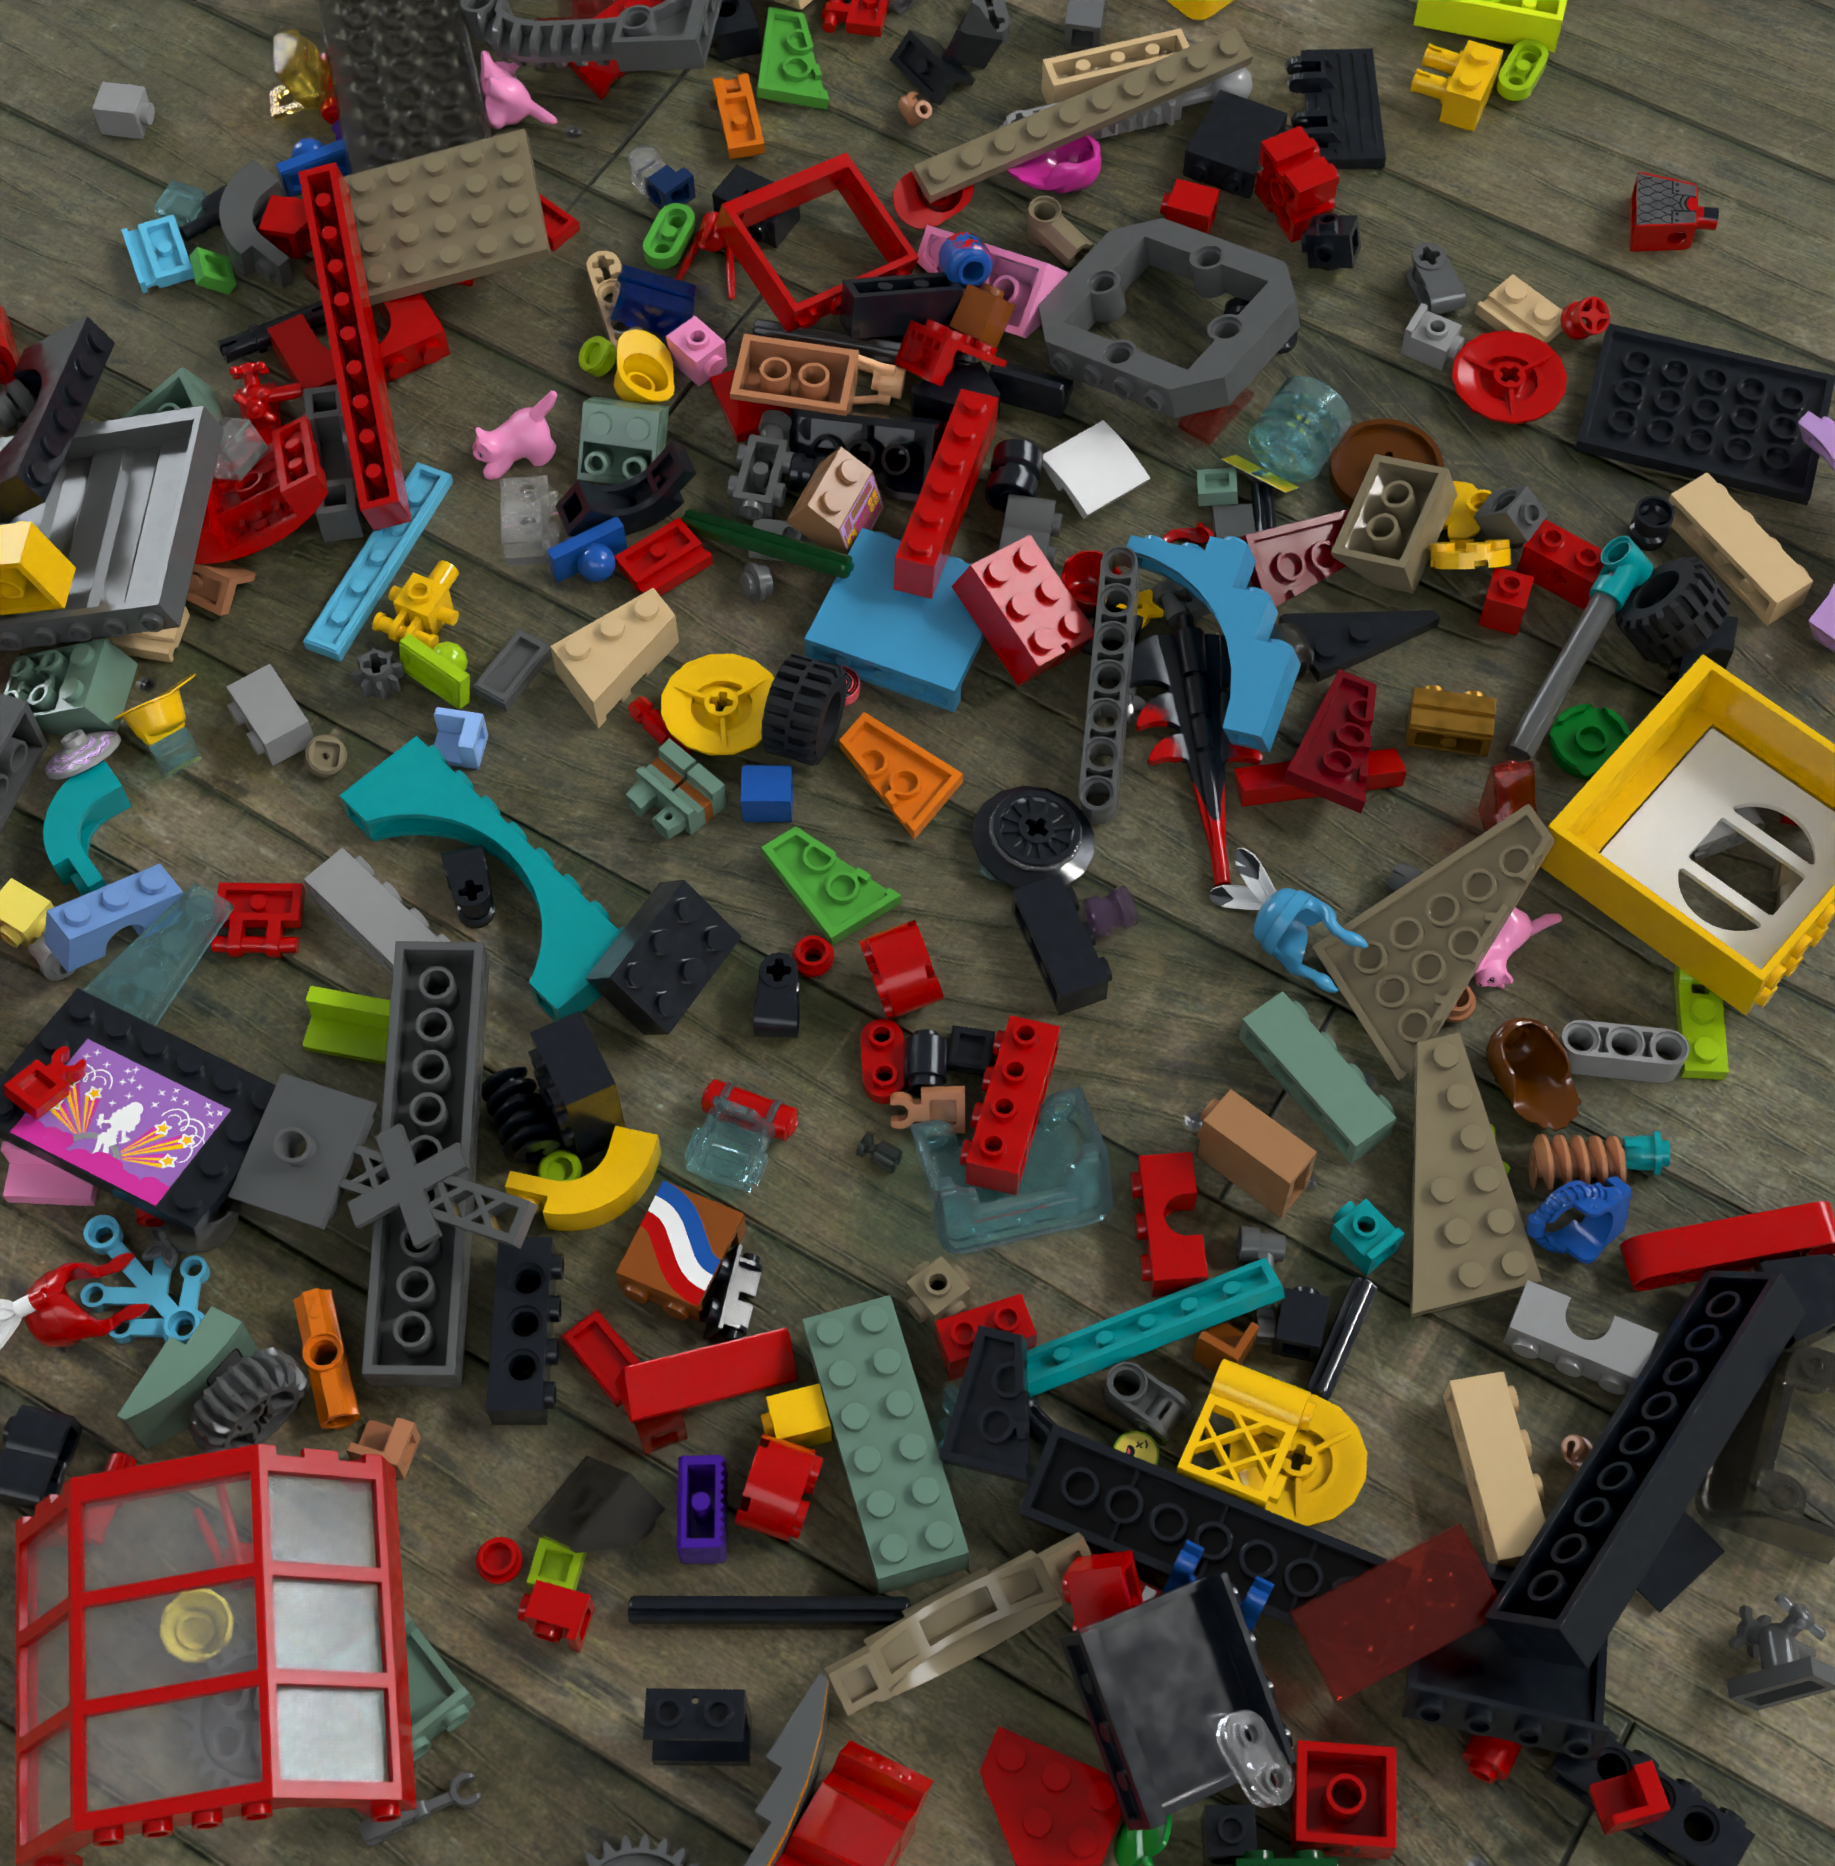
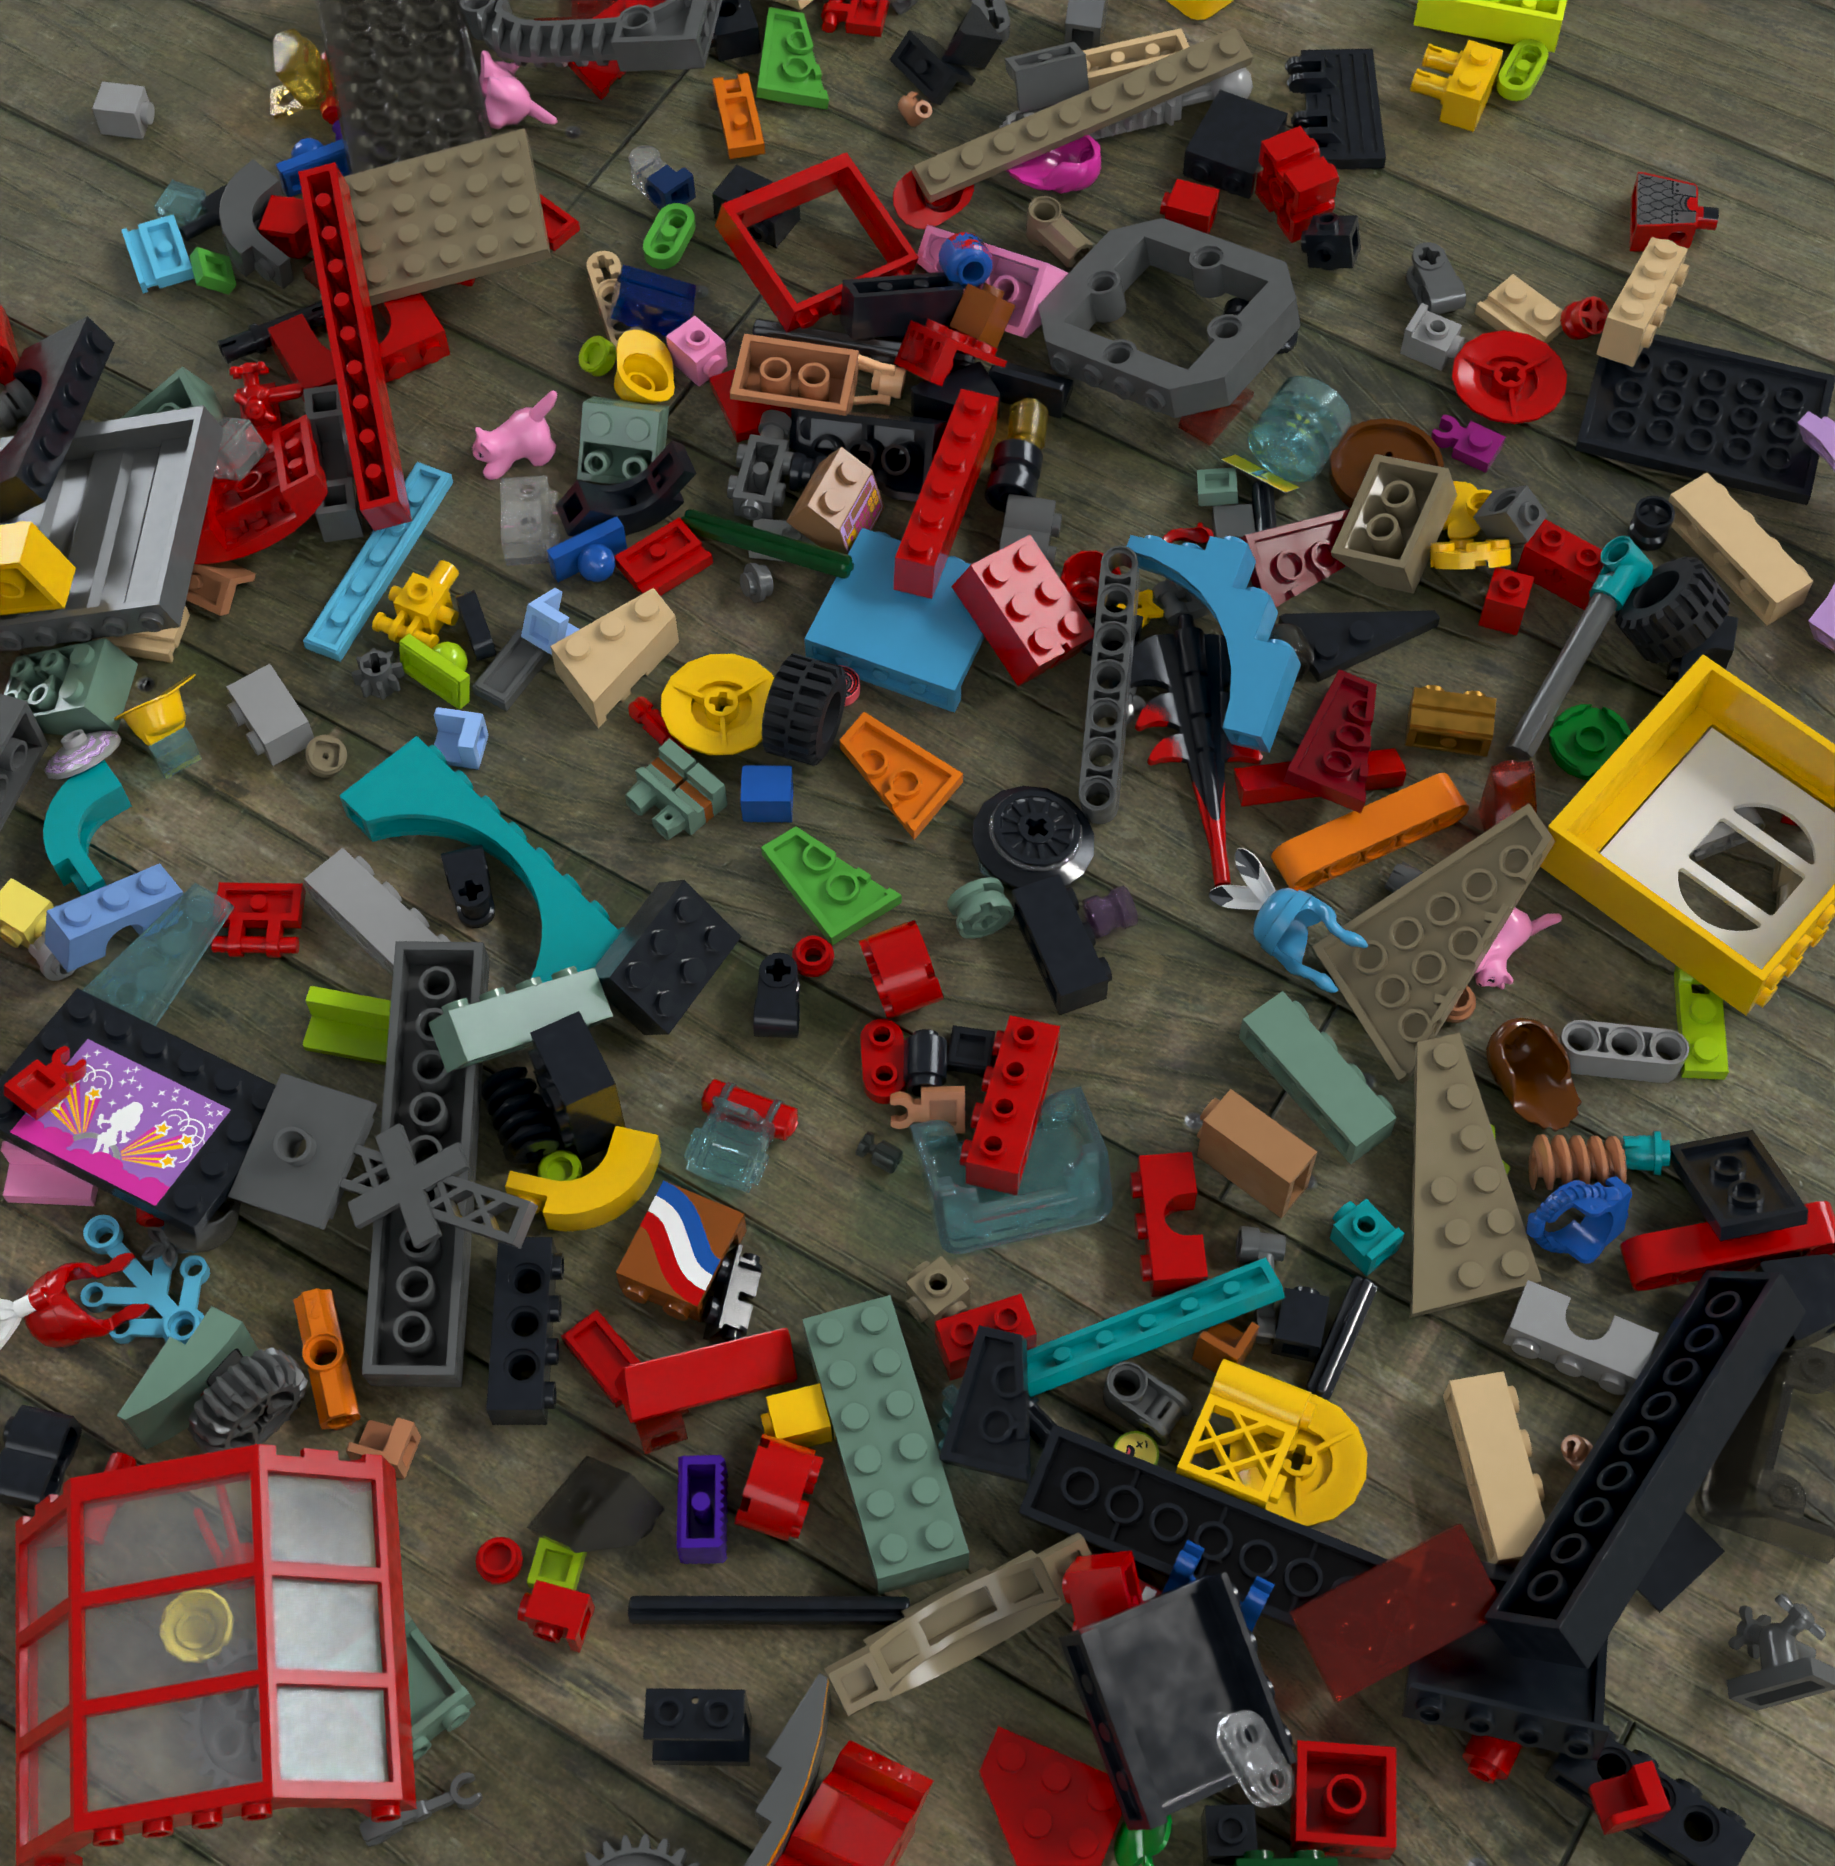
red plant [673,212,735,300] -> none
white slope [1042,420,1150,520] -> none
none -> brick [428,966,613,1073]
none -> black beam [455,590,496,661]
none -> light blue panel [521,588,580,655]
none -> sand green wheel [947,877,1014,939]
none -> dark grey panel [1005,42,1089,113]
none -> clear yellow brick [1007,398,1048,450]
none -> orange beam [1271,773,1469,892]
none -> magenta plate [1431,415,1506,473]
none -> tan brick [1596,237,1690,367]
none -> black plate [1670,1130,1808,1241]

